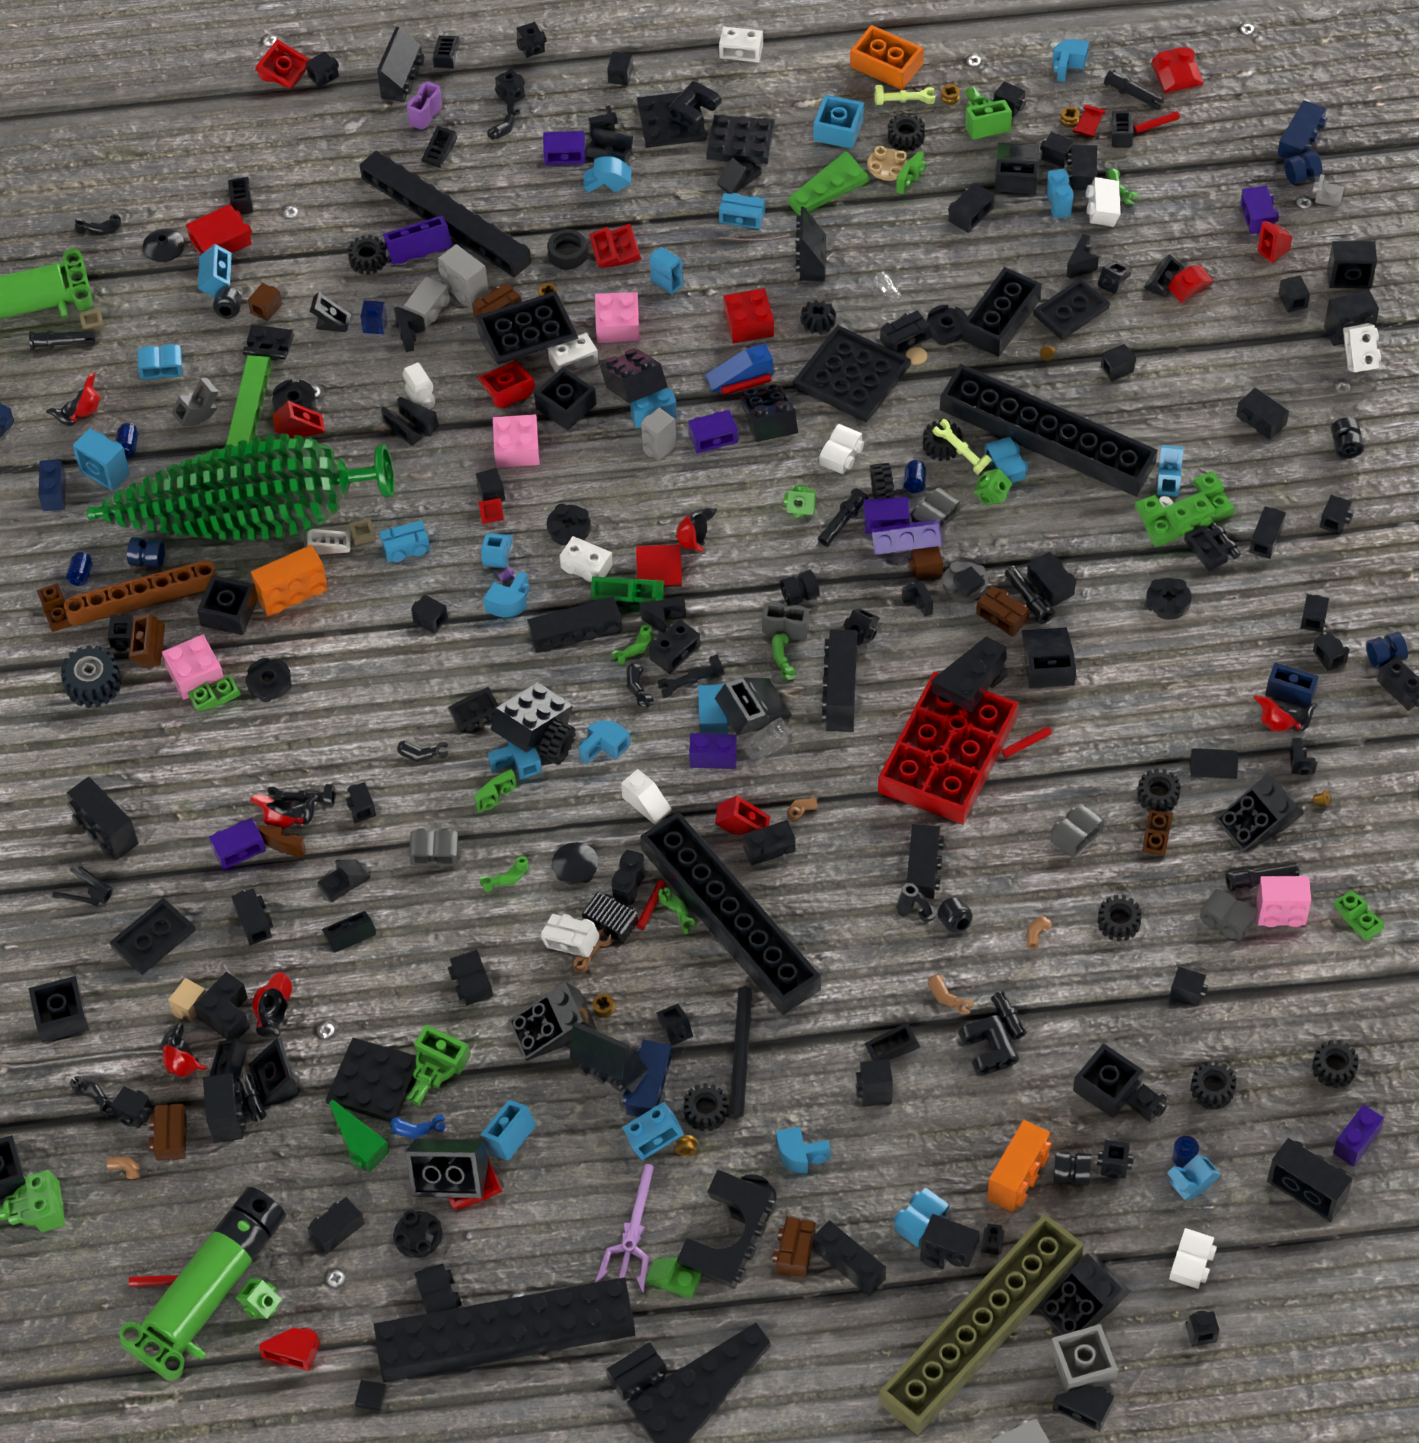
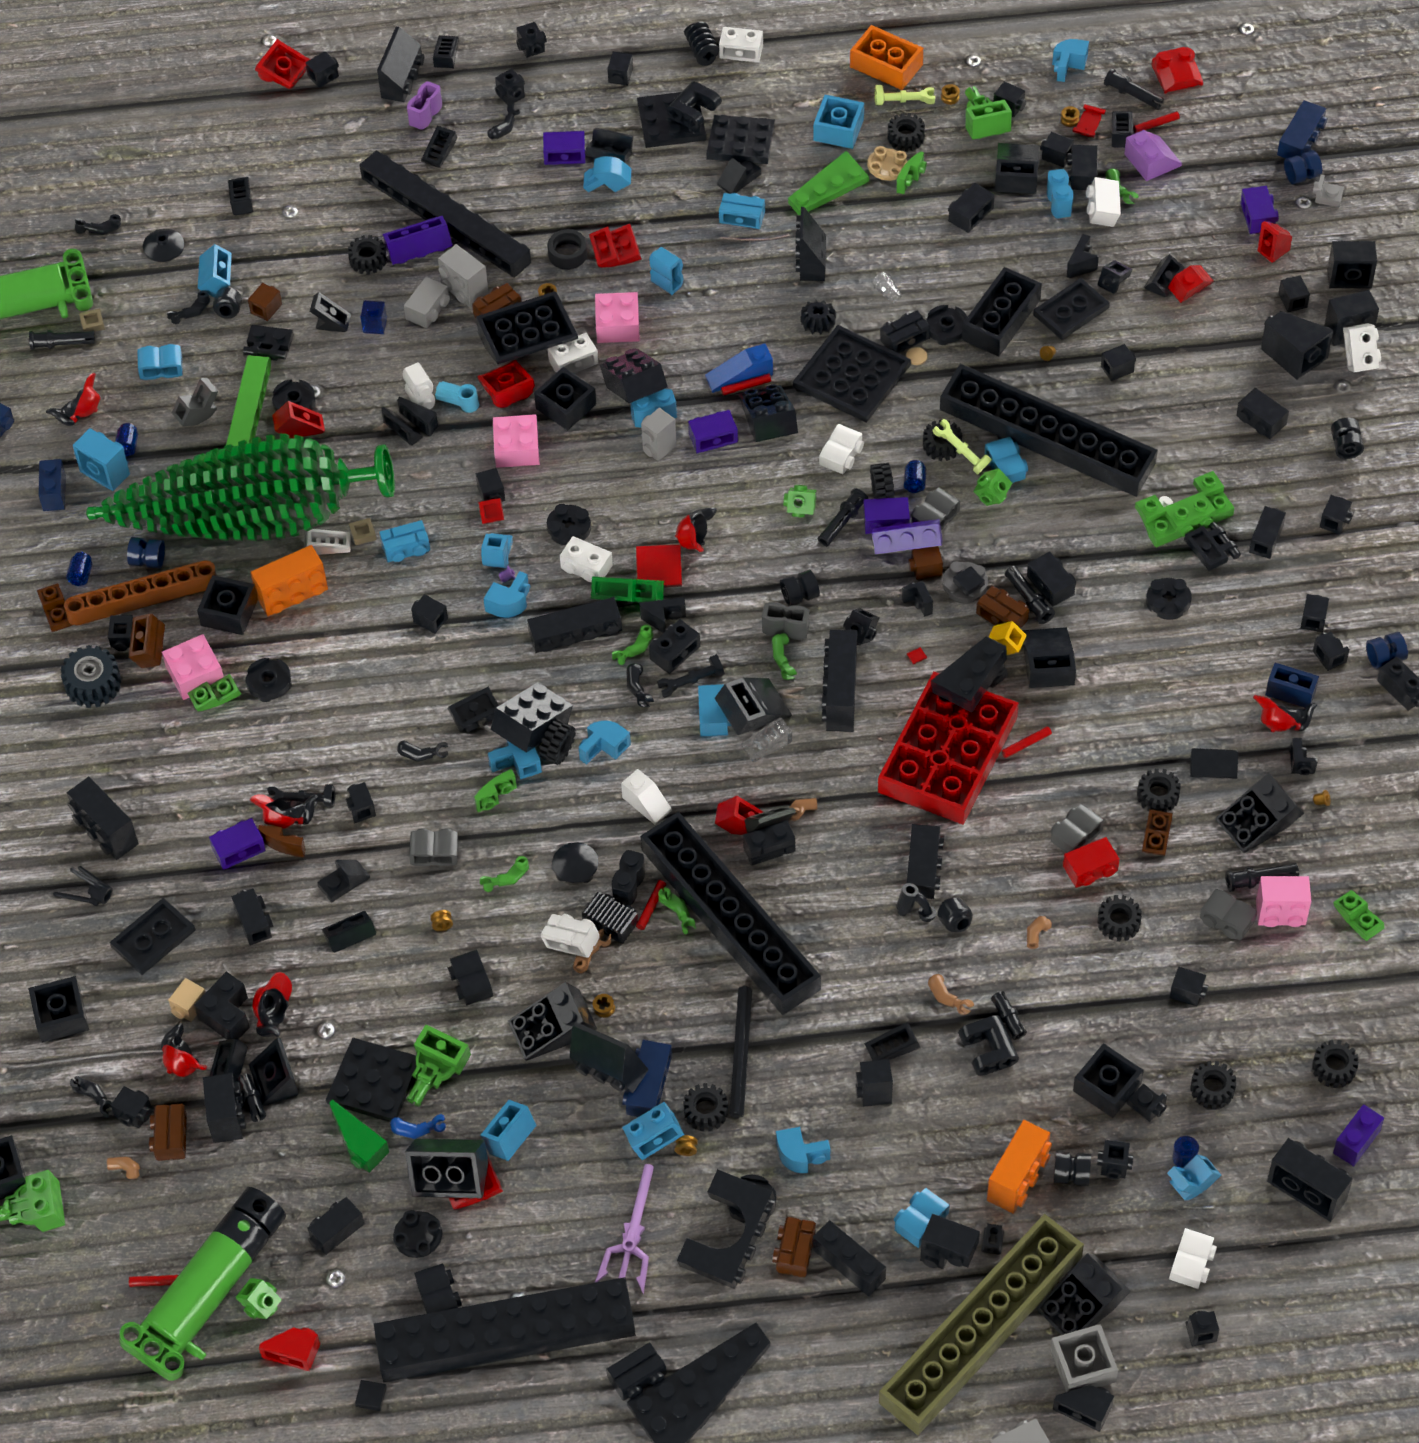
red brick [186,204,253,255] -> none
black slope [394,307,425,353] -> none
black bracket [588,105,618,138] -> none
bright green slope [645,1257,702,1299] -> none
black bracket [656,1003,693,1045] -> none
dark purple brick [689,733,737,769] -> none
red brick [723,288,774,344] -> none
dark azure brick [1157,445,1183,497] -> none
none -> black arm [167,291,210,325]
none -> pearl gold bush [430,910,453,931]
none -> medium azure piece [435,381,480,413]
none -> black piece [684,22,719,66]
none -> pearl dark grey slope [744,807,796,833]
none -> red window [907,647,927,665]
none -> yellow brick [989,621,1027,655]
none -> red brick [1063,837,1120,888]
none -> medium lavender slope [1124,130,1182,181]
none -> black slope [1261,311,1333,380]

